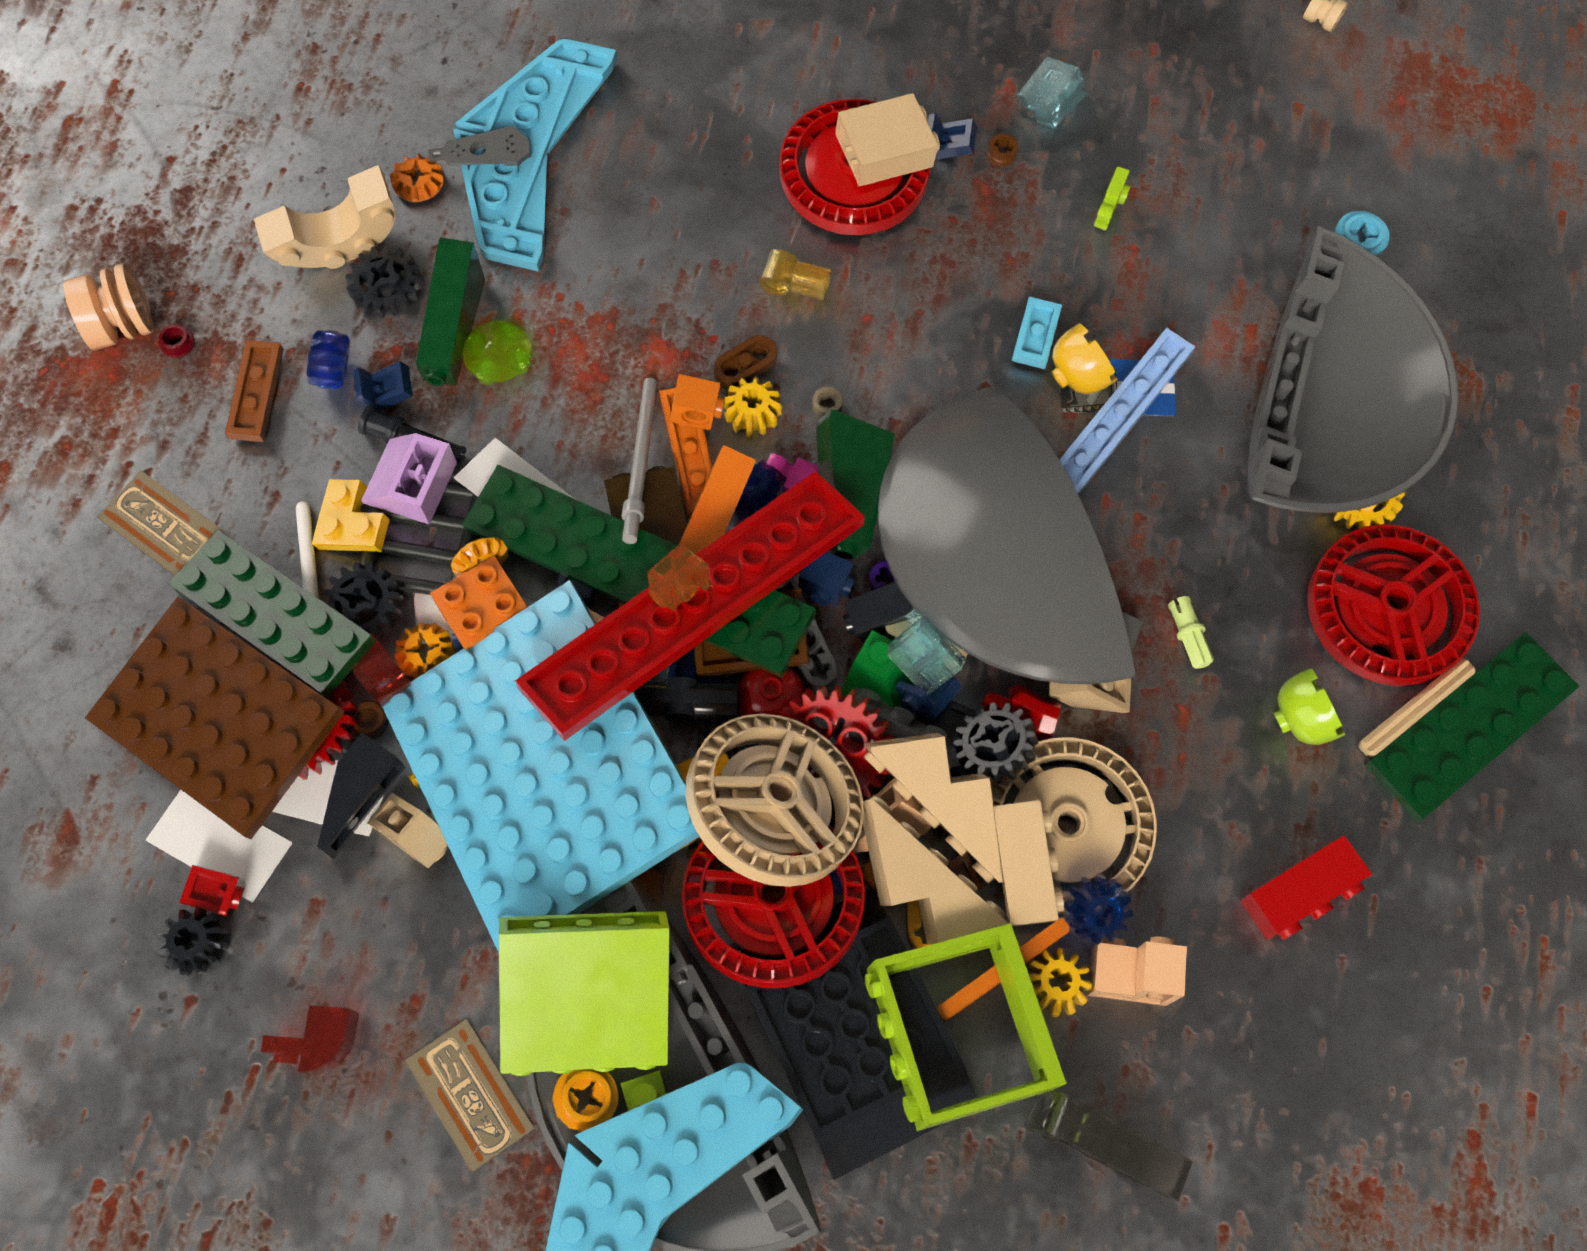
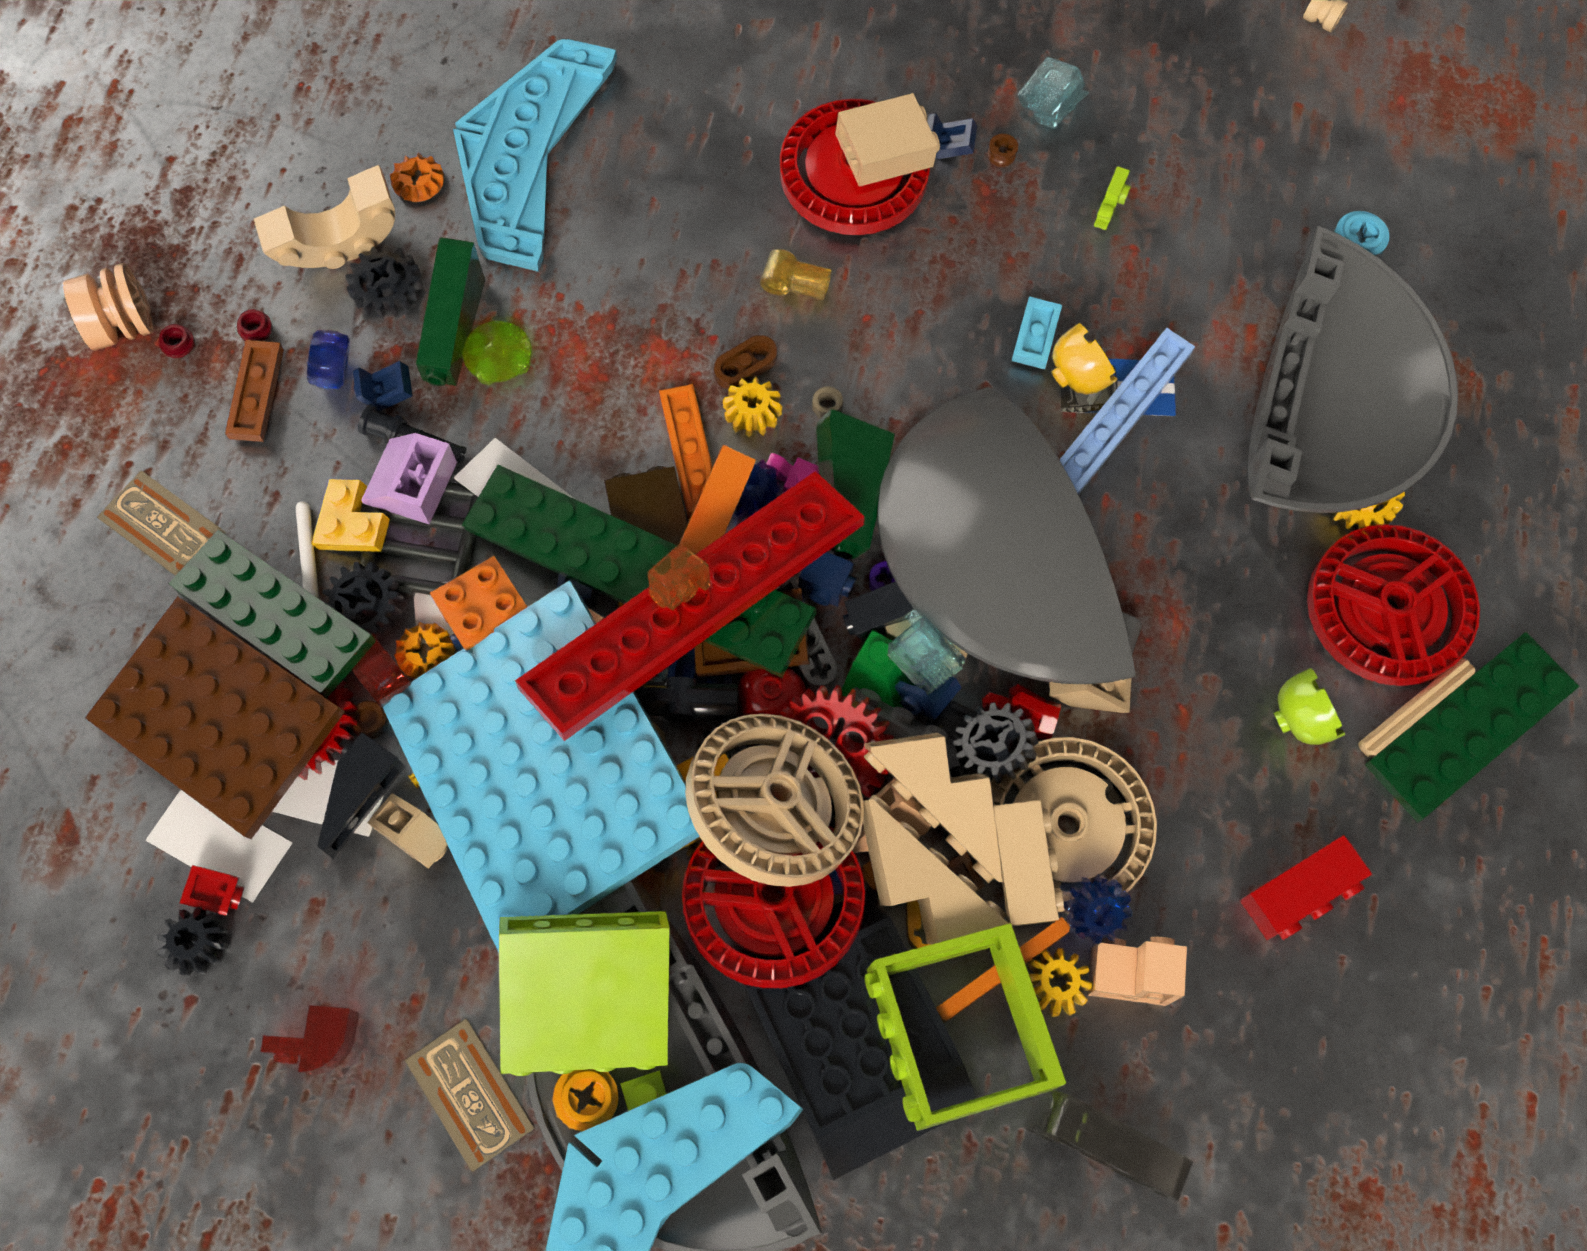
dark grey piece [428,126,531,166] -> none
light orange gear [451,537,508,577] -> none
light grey bar [622,378,657,544] -> none
orange brick [669,374,724,430] -> none
yellowish green axle [1168,596,1214,669] -> none
none -> dark red plate [237,309,273,341]

